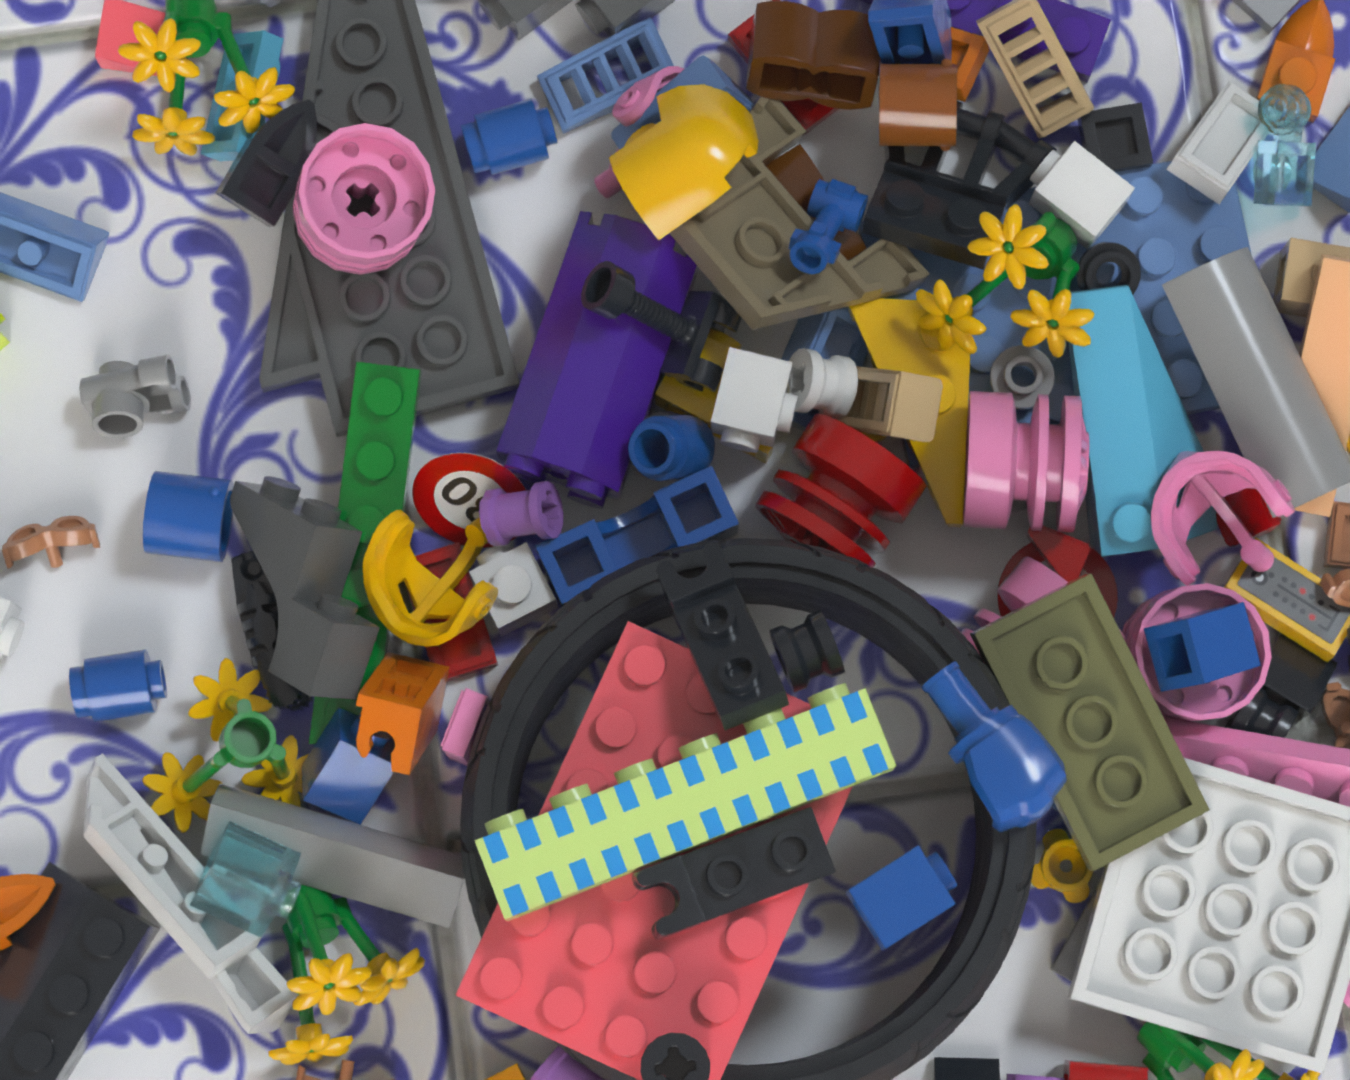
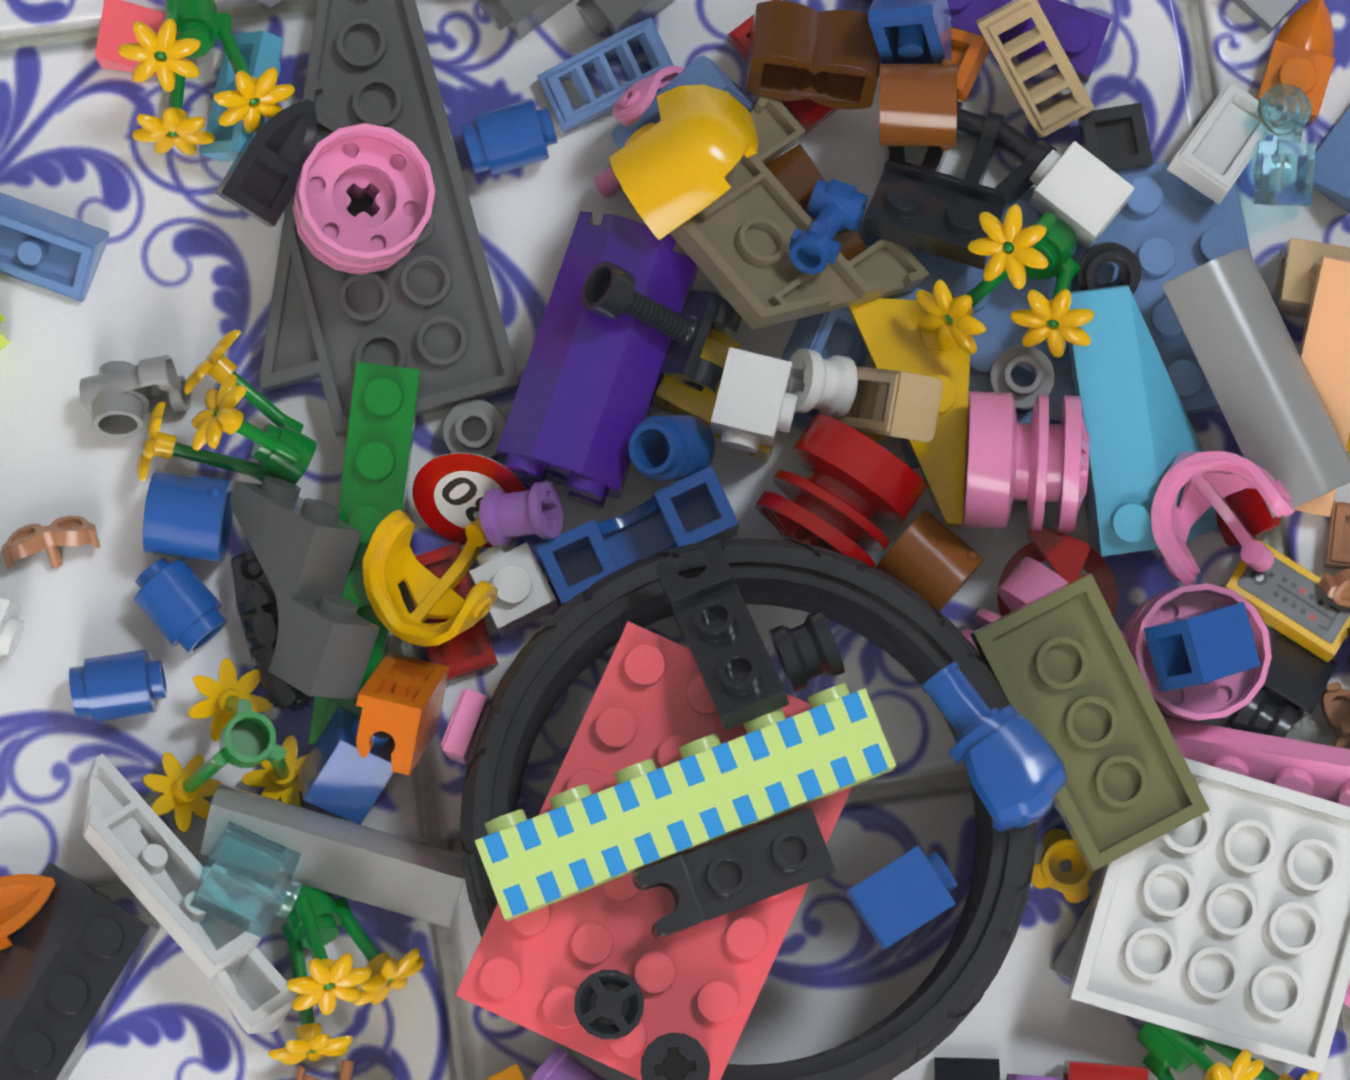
none -> blue brick [133,557,228,654]
none -> plant [137,330,317,484]
none -> light grey plate [443,399,506,459]
none -> black wheel [574,970,644,1039]
none -> dark orange piece [875,509,985,612]

